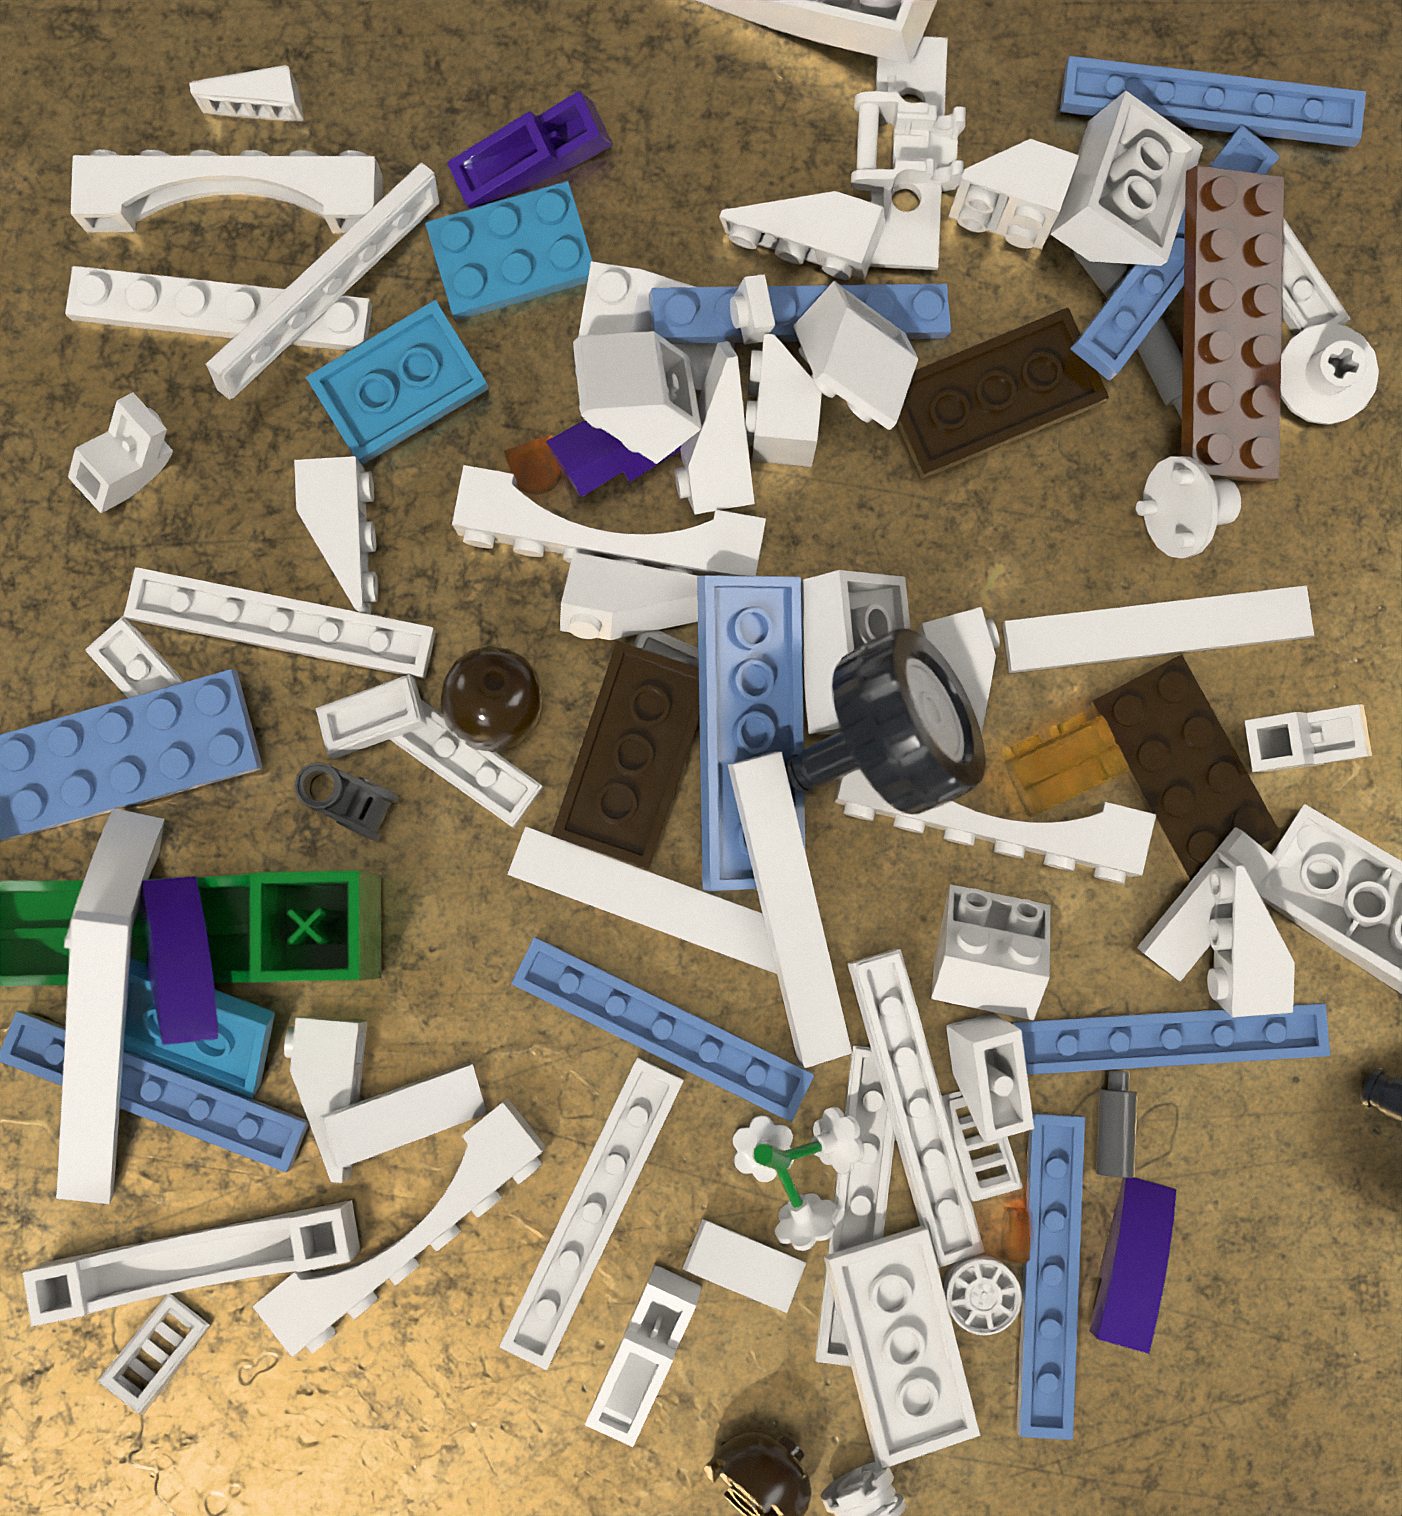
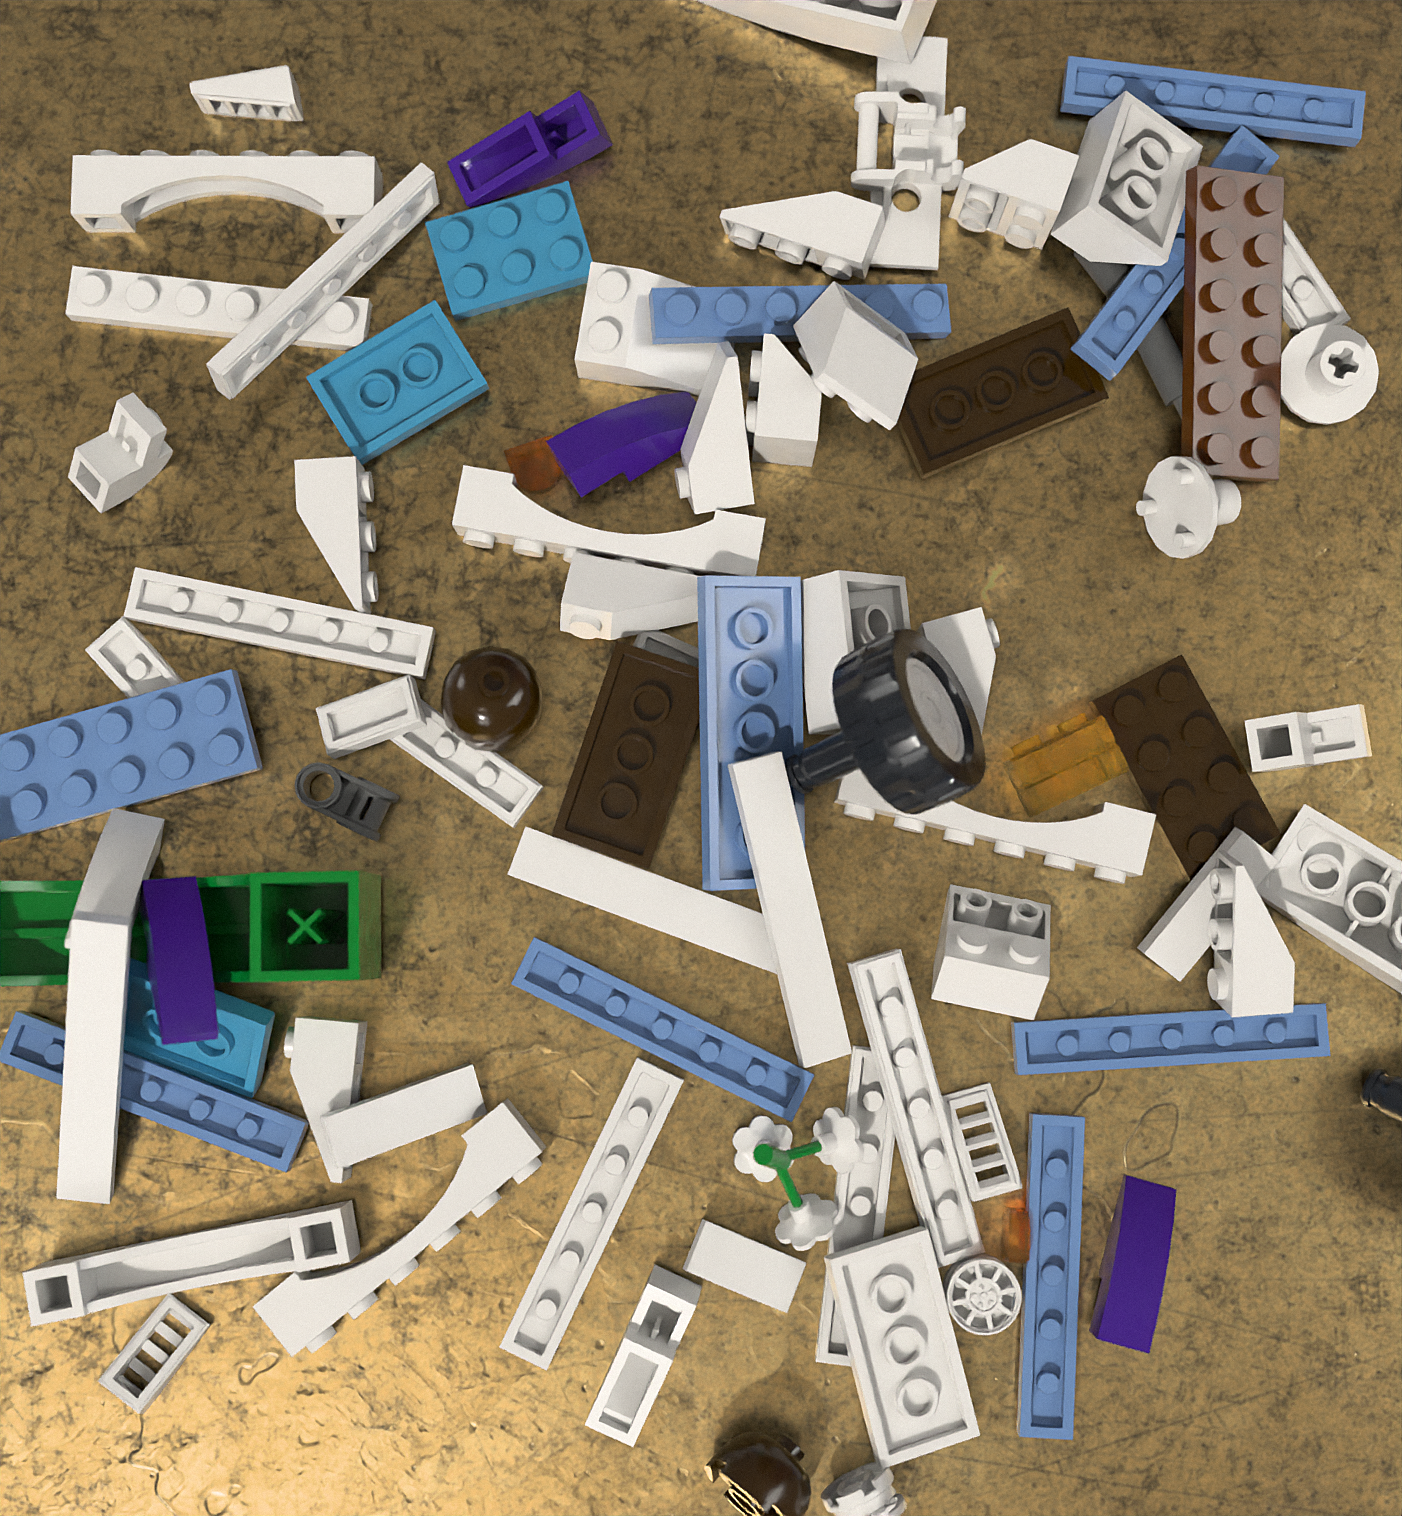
white slope [573,331,701,464] -> none
white plate [730,274,775,345] -> none
white slope [946,1013,1034,1142] -> none
white tile [1002,586,1314,673] -> none
dark grey cylinder [1096,1070,1138,1178] -> none

